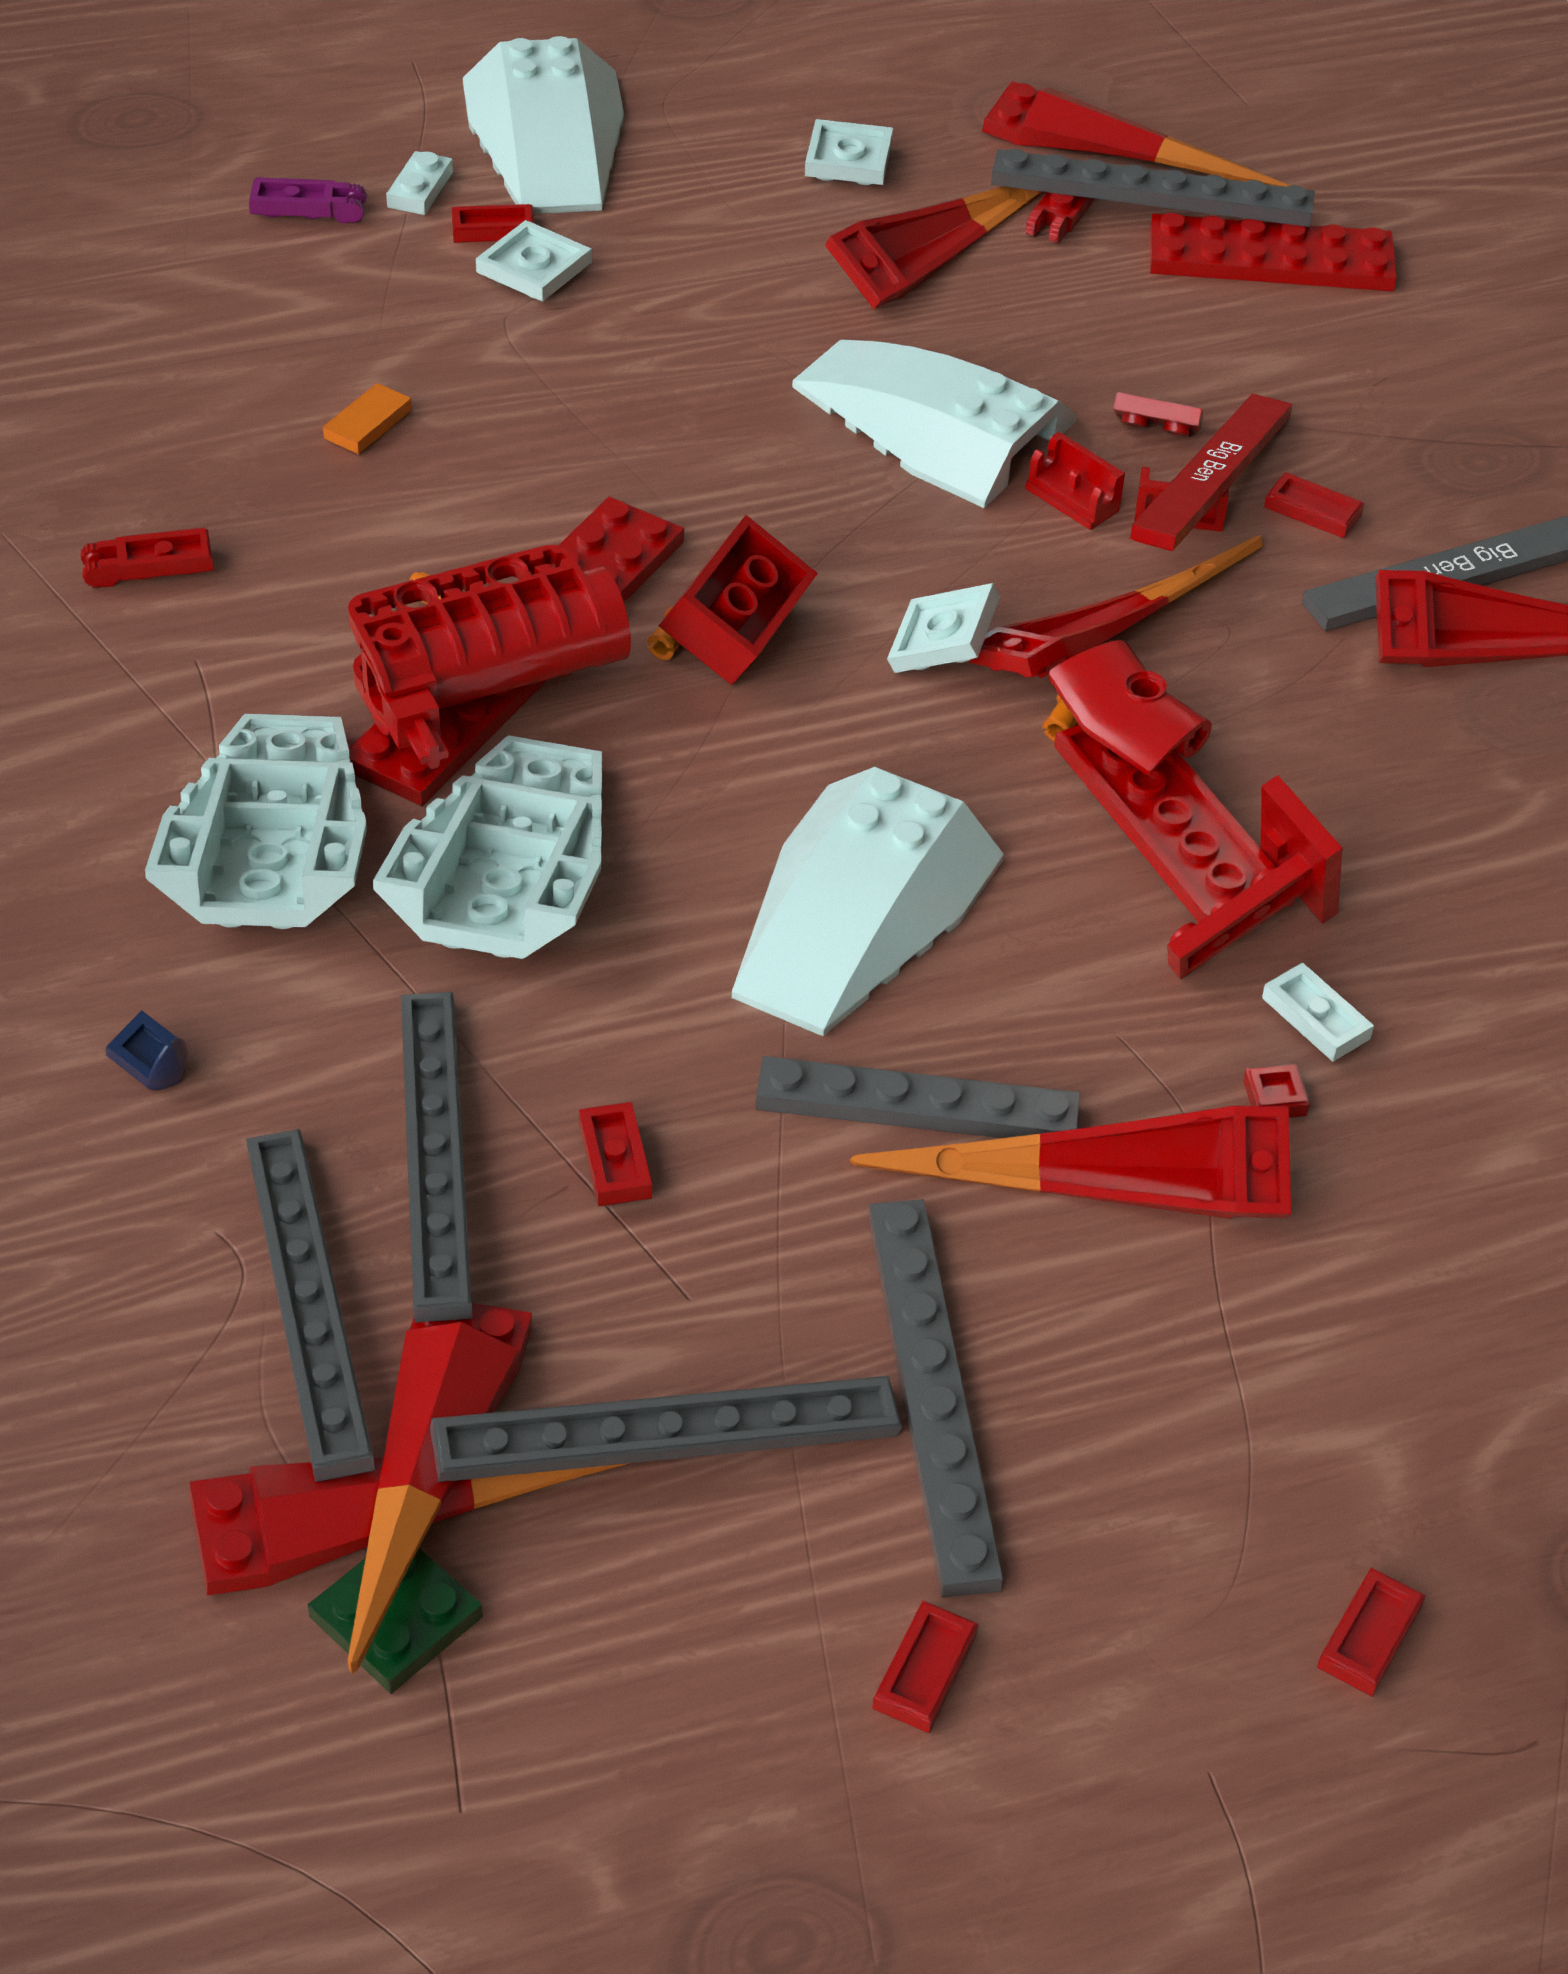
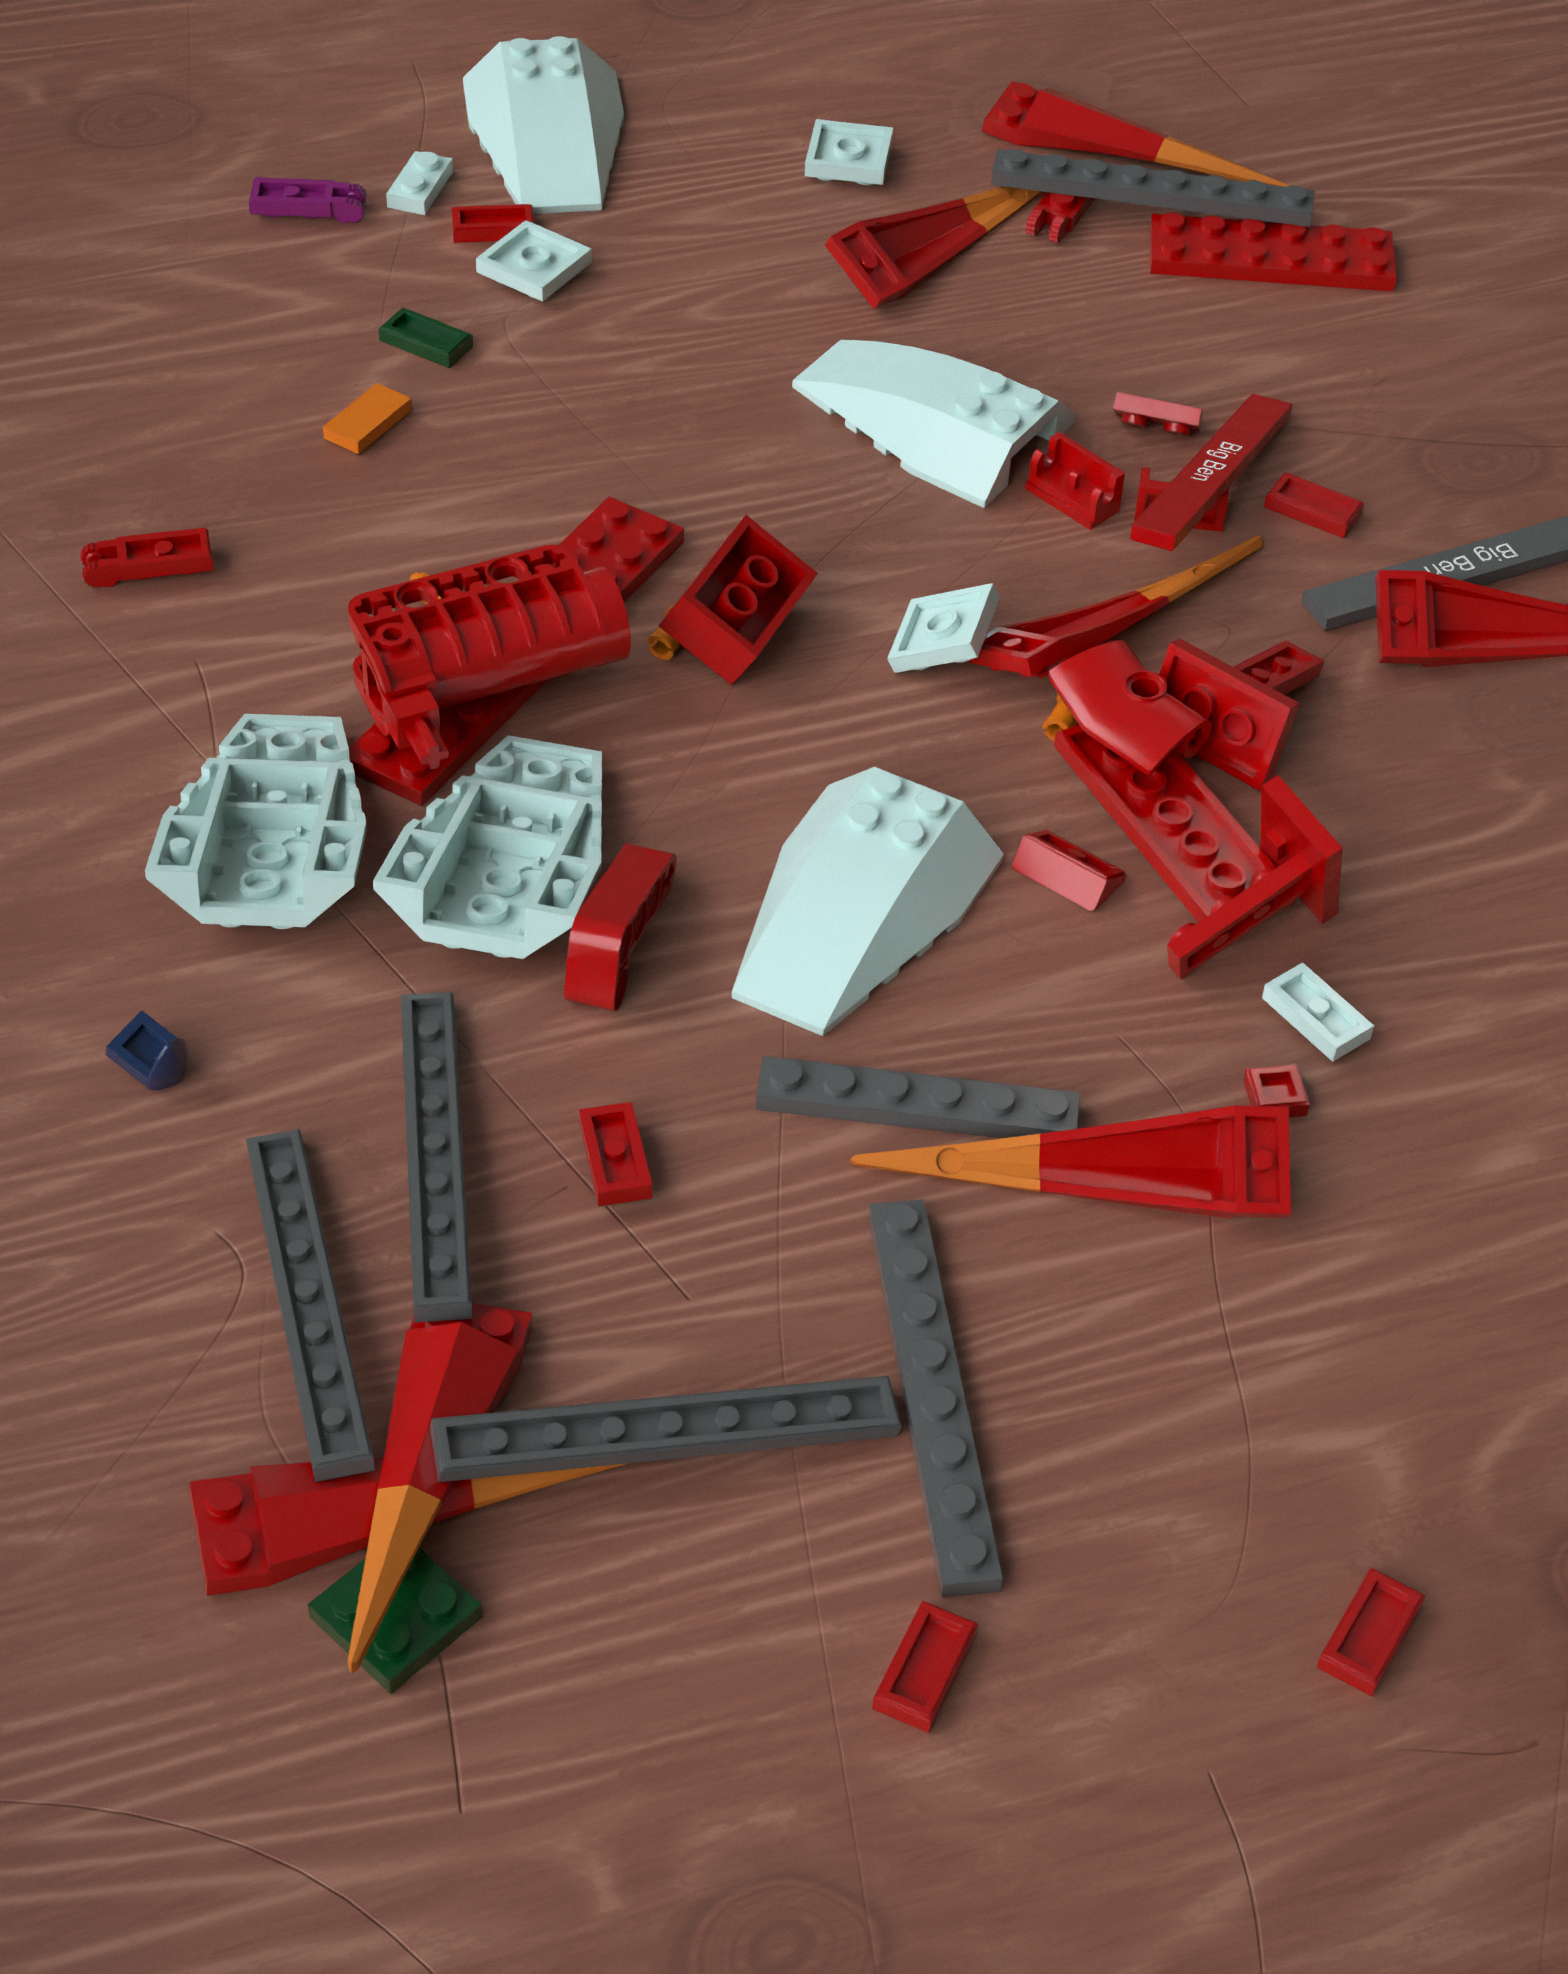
none -> dark green tile [378,307,473,368]
none -> red beam [564,843,677,1012]
none -> slope [1012,829,1127,911]
none -> red piece [1159,638,1325,791]

